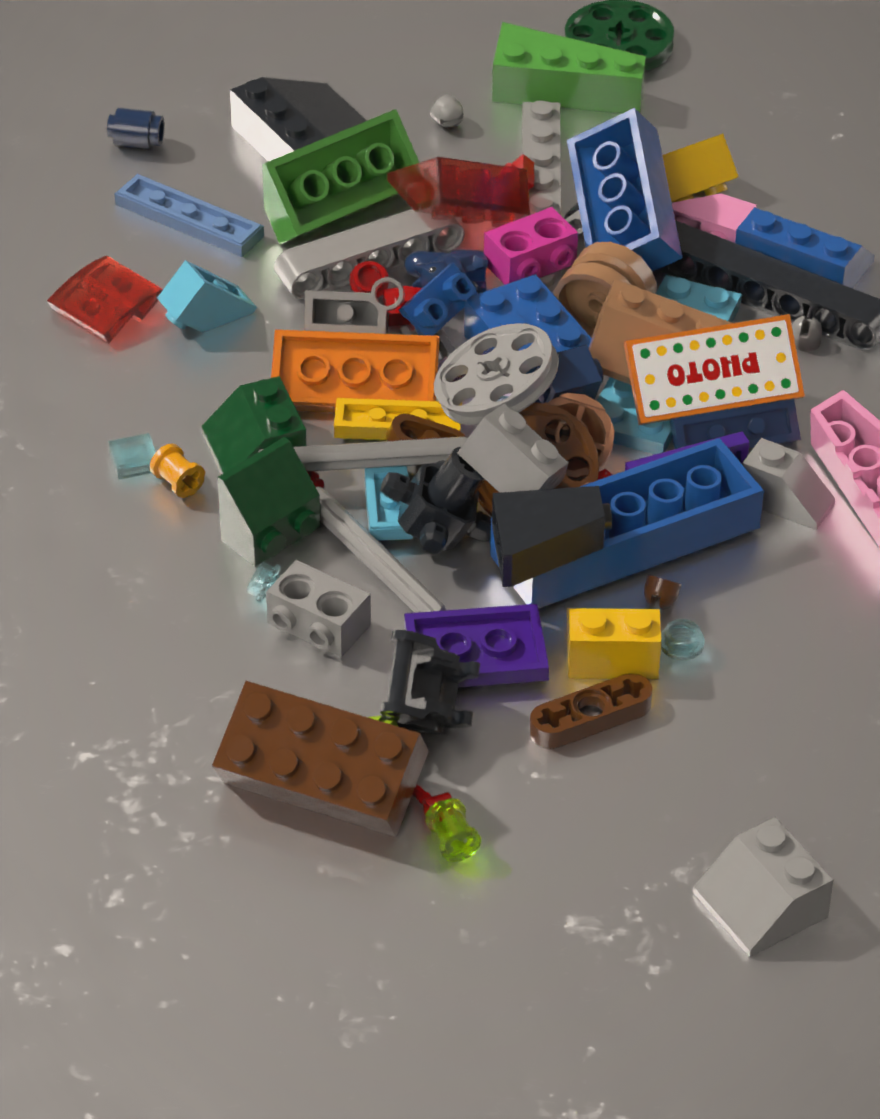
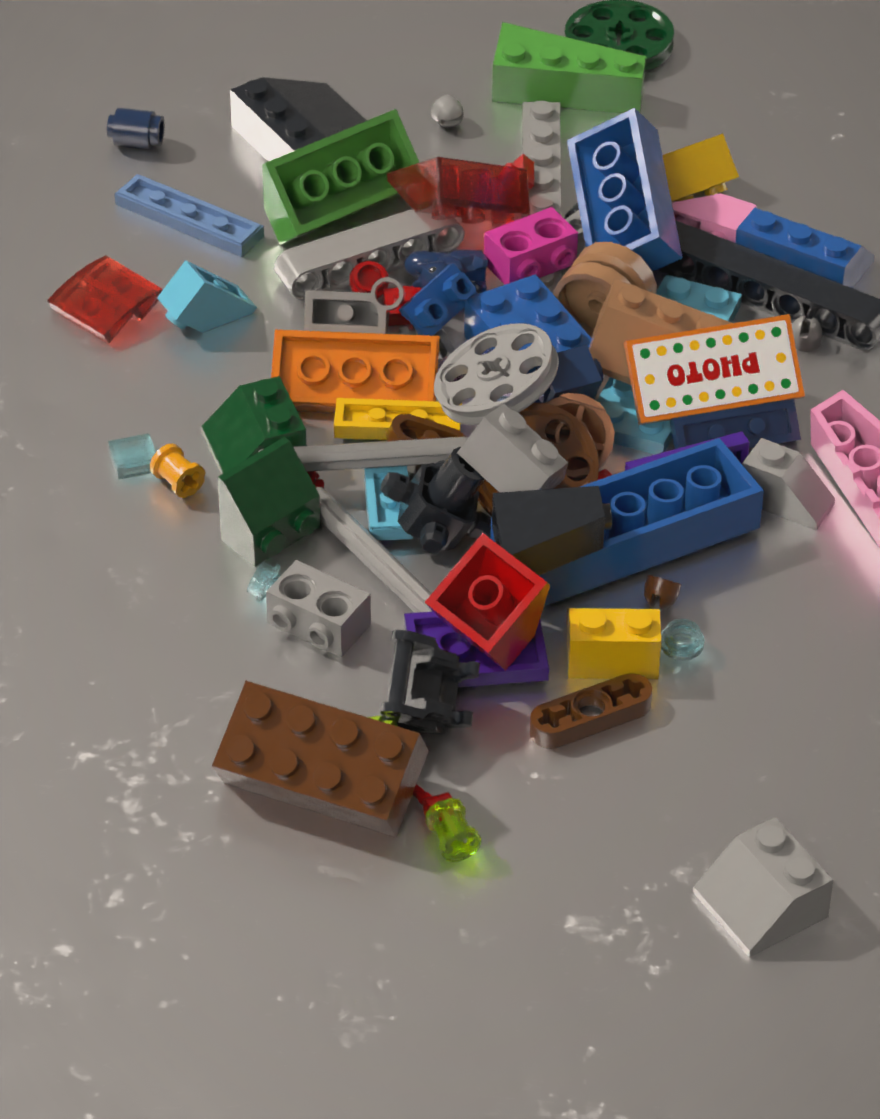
none -> red slope [424,533,550,671]

